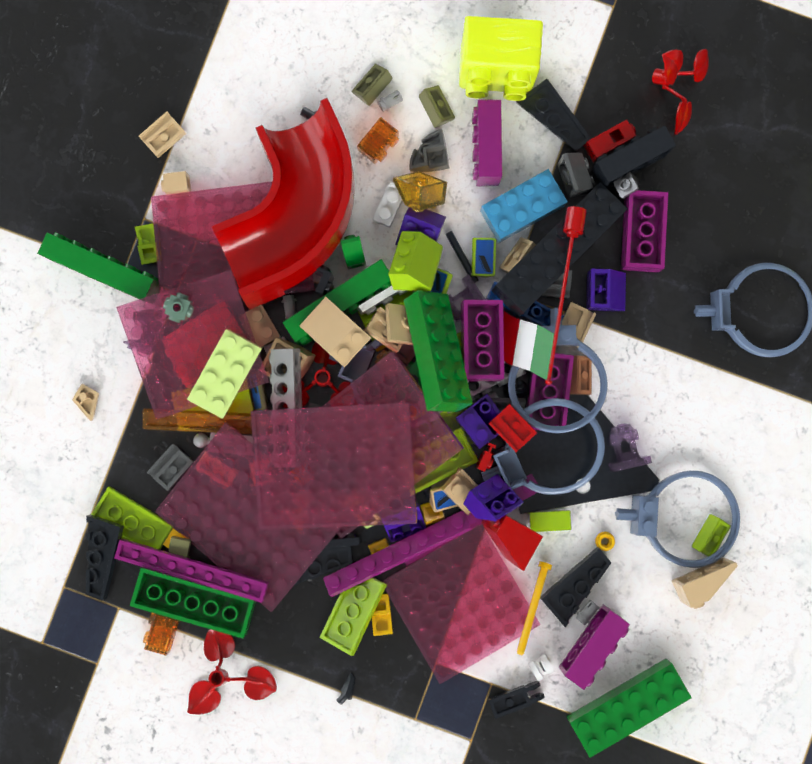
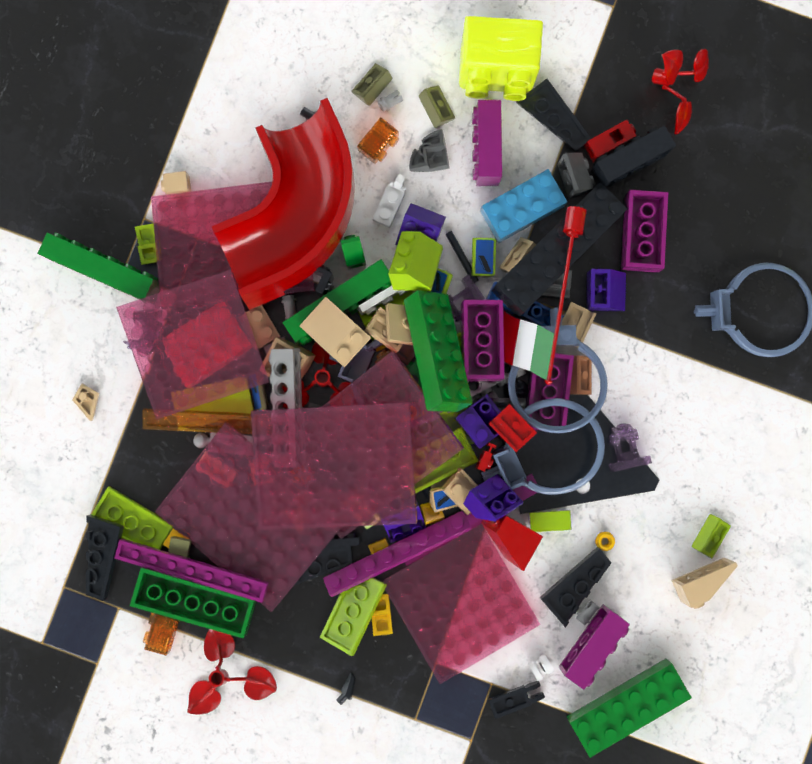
tan plate [139,112,186,158] -> none
dark grey plate [147,443,194,491] -> none
sand green brick [163,292,194,323] -> none
yellowish green brick [187,329,263,419] -> none
clear yellow slope [393,172,447,212] -> none
yellow bar [517,561,552,655] -> none
flat silver bracket [613,172,640,198] -> none
sand blue brick [615,470,740,568] -> none

